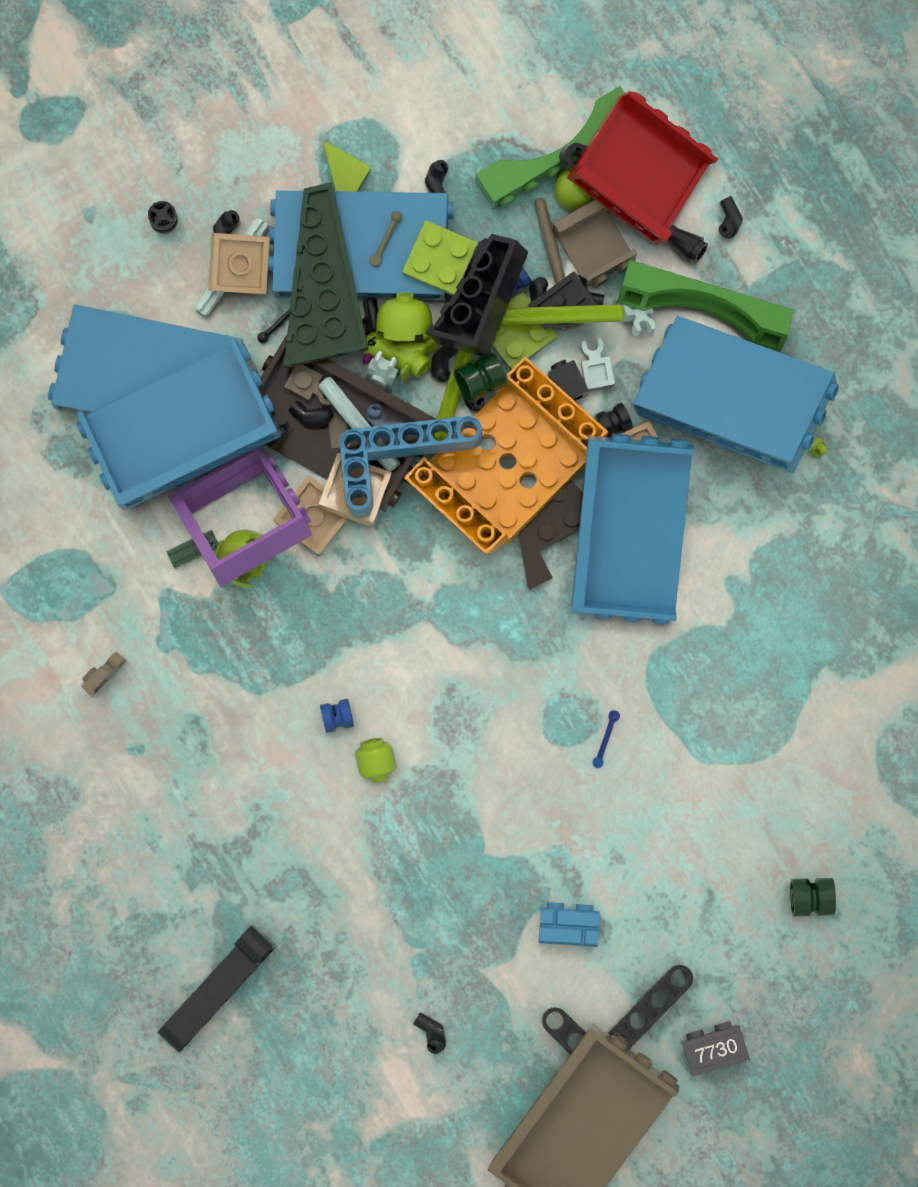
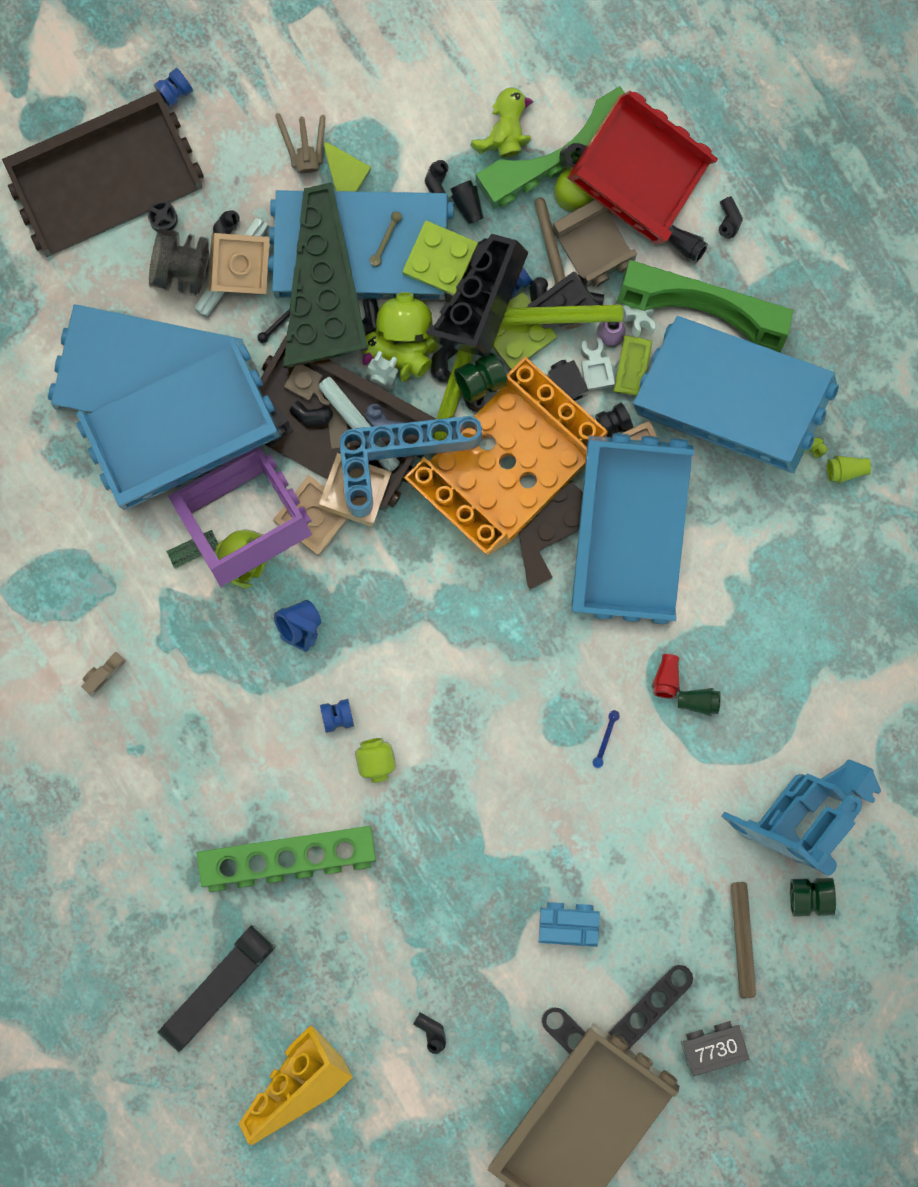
none -> dark brown panel [2,90,204,257]
none -> clear smoke wheel [149,228,210,297]
none -> blue wheel [154,68,193,108]
none -> bright green brick [196,825,376,892]
none -> yellow wedge [238,1025,353,1145]
none -> blue piece [274,600,321,652]
none -> dark tan plant [276,113,325,173]
none -> black cone [450,180,484,225]
none -> lime animal [470,87,534,158]
none -> lavender cone [597,322,626,346]
none -> lime plate [613,335,653,396]
none -> red cone [651,654,680,699]
none -> dark green cone [678,688,721,717]
none -> dark azure container [721,759,881,876]
none -> dark tan axle [731,882,756,998]
none -> lime cone [826,455,871,484]

